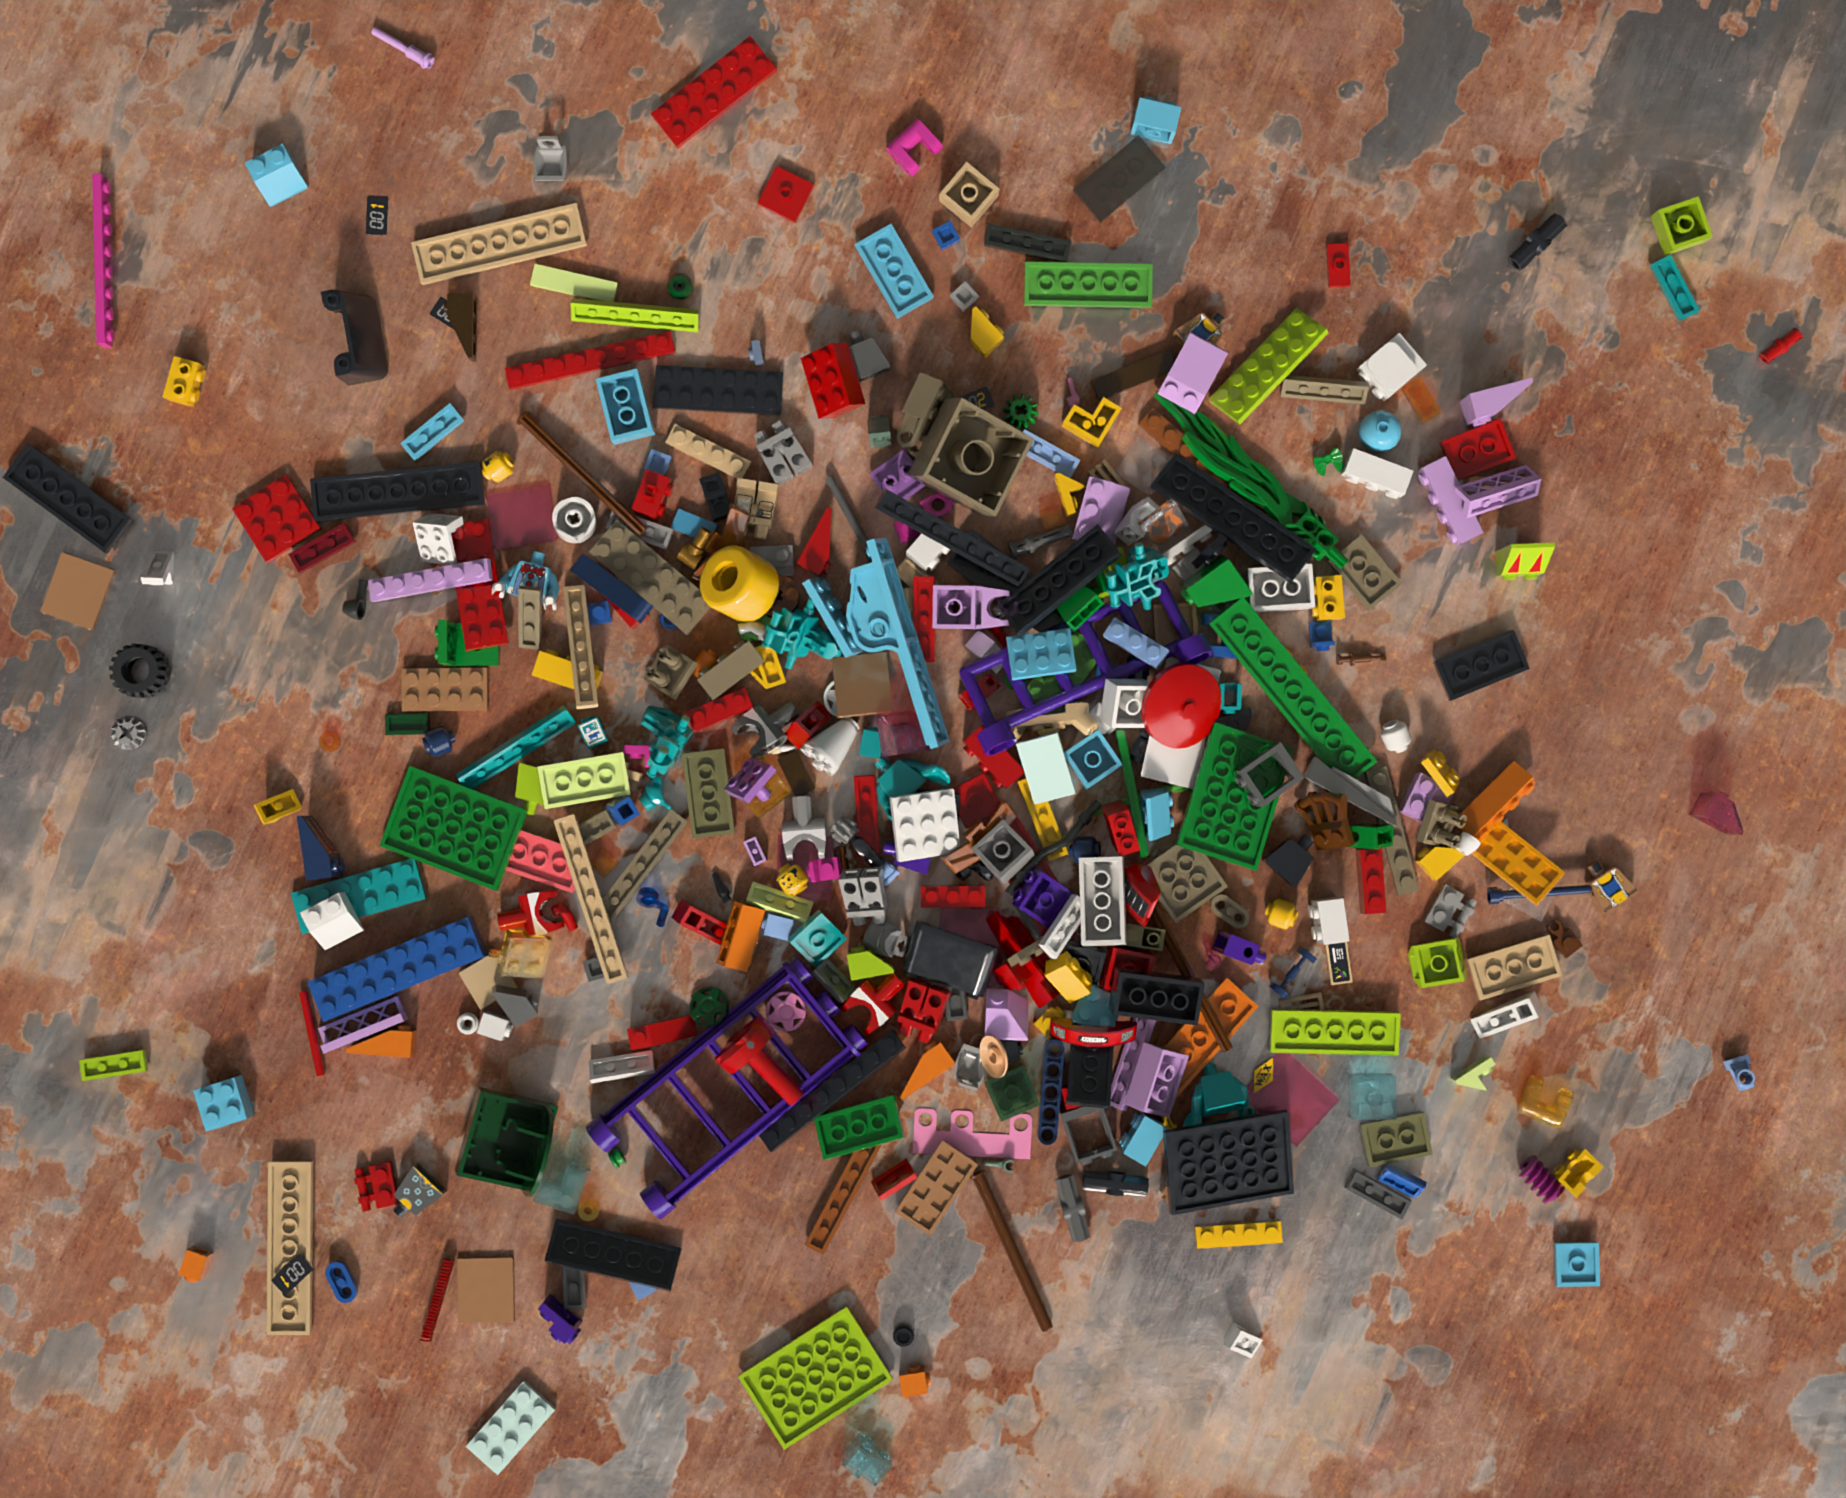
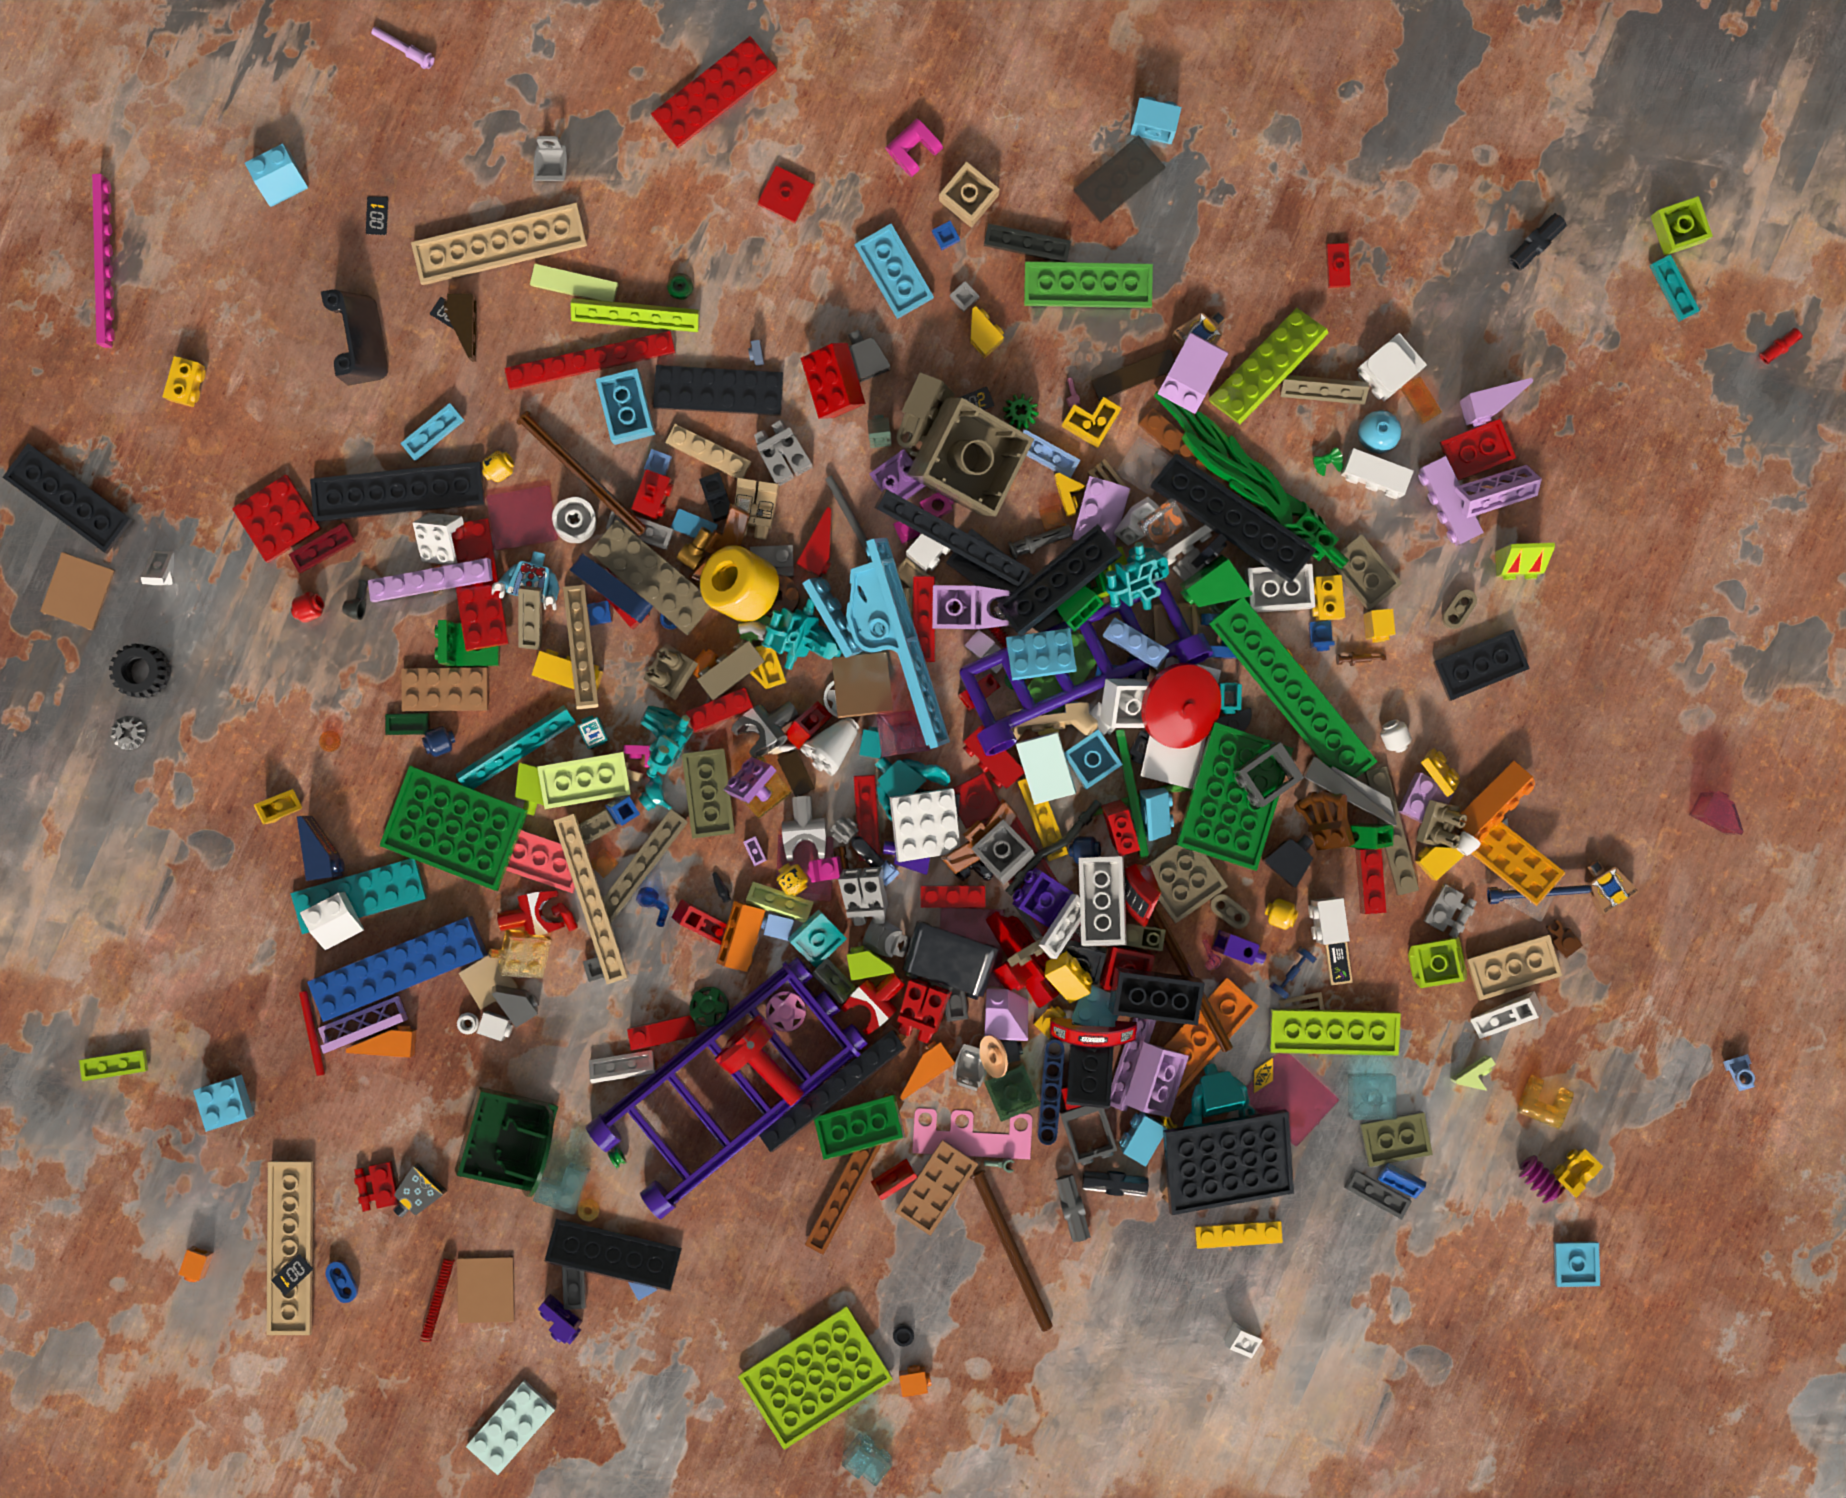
none -> red head [291,591,325,623]
none -> yellow brick [1363,609,1396,643]
none -> dark tan plate [1442,590,1477,629]

